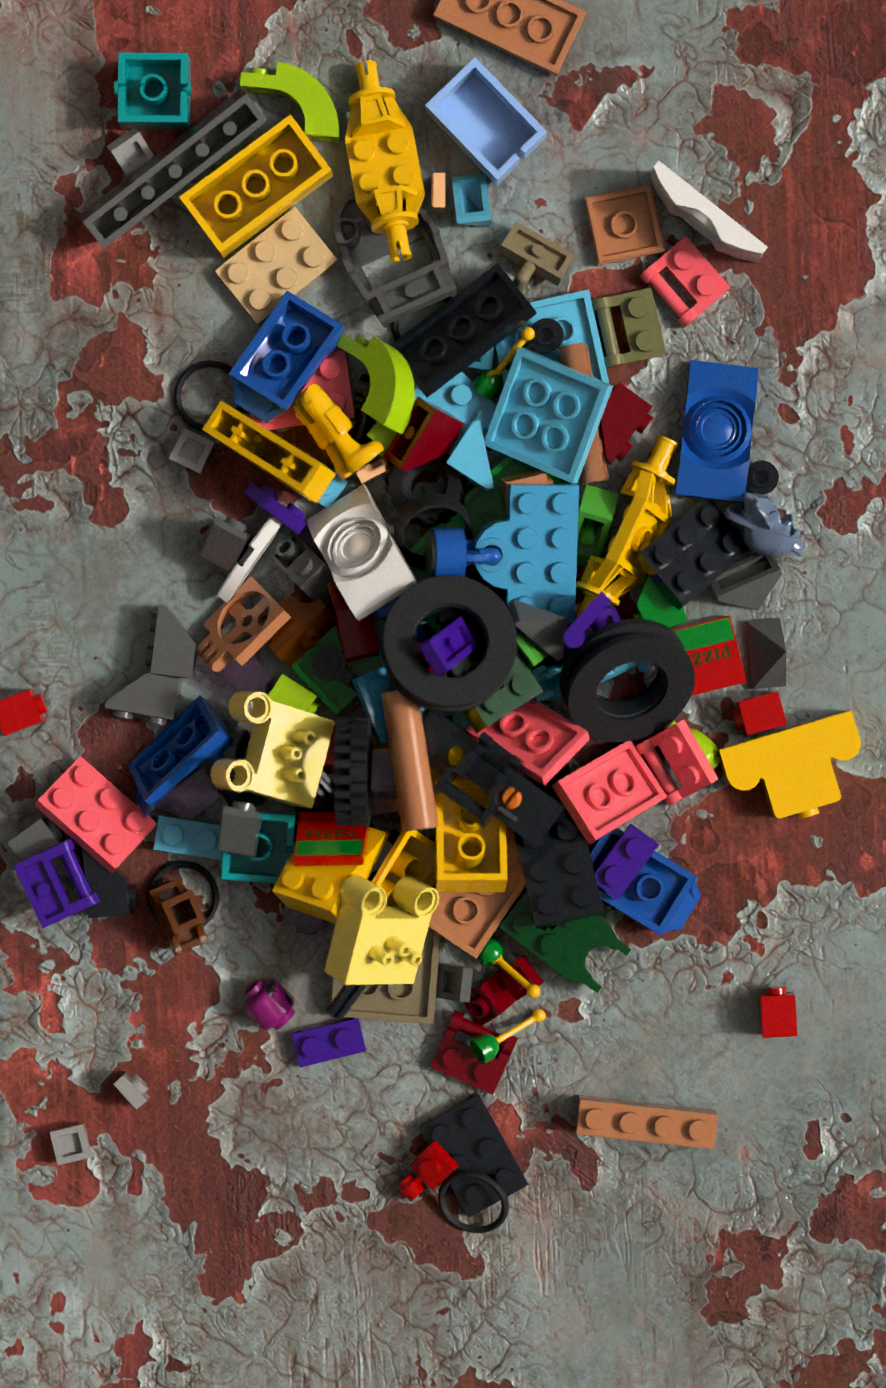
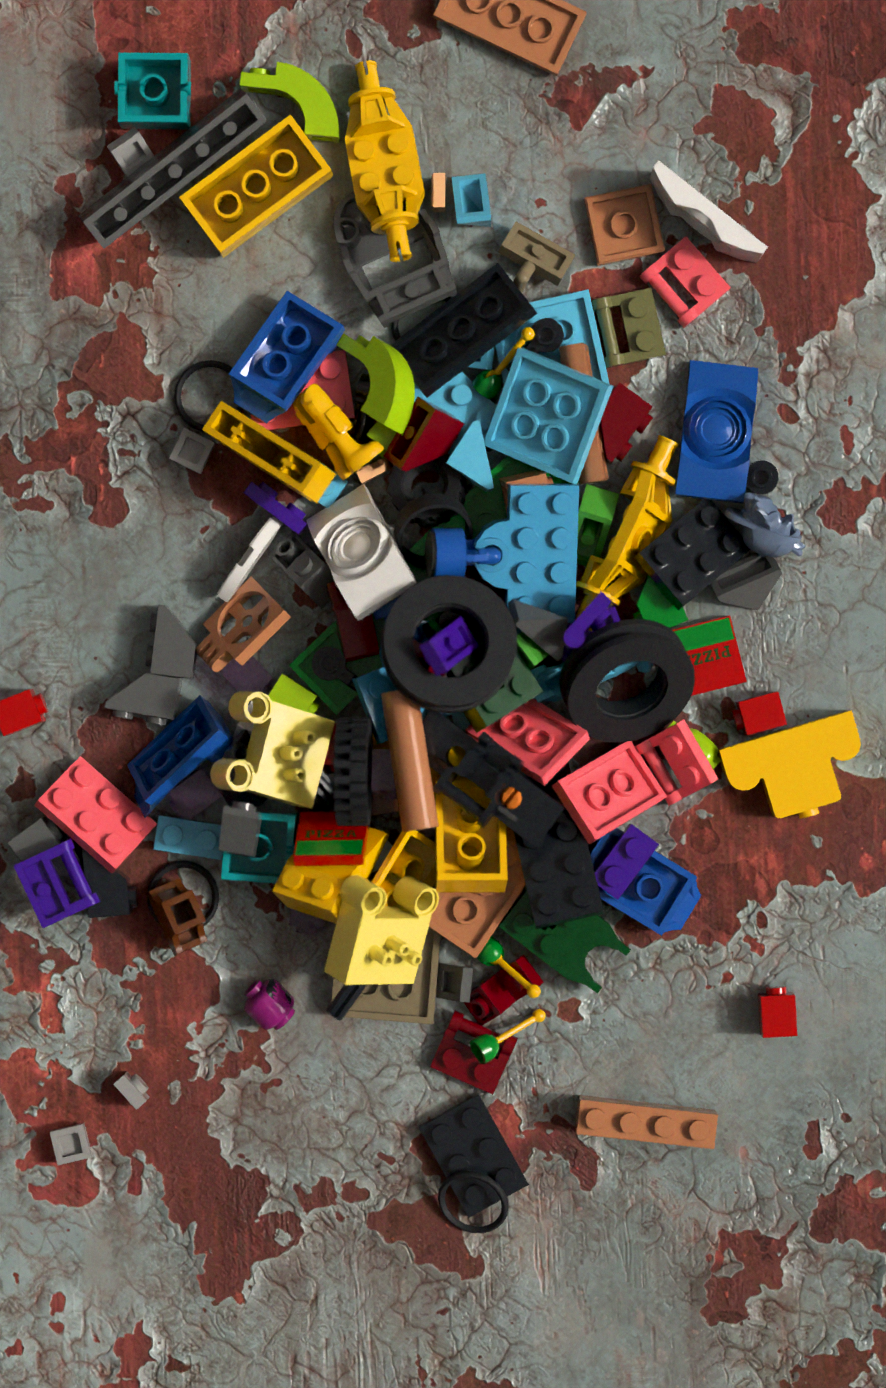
dark grey slope [200,516,252,572] -> none
tan plate [215,207,338,326] -> none
reddish brown brick [266,594,336,668] -> none
dark purple plate [291,1018,367,1068] -> none
red plate [397,1140,459,1202] -> none
light blue piece [425,57,547,186] -> none
dark grey slope [745,618,786,689] -> none

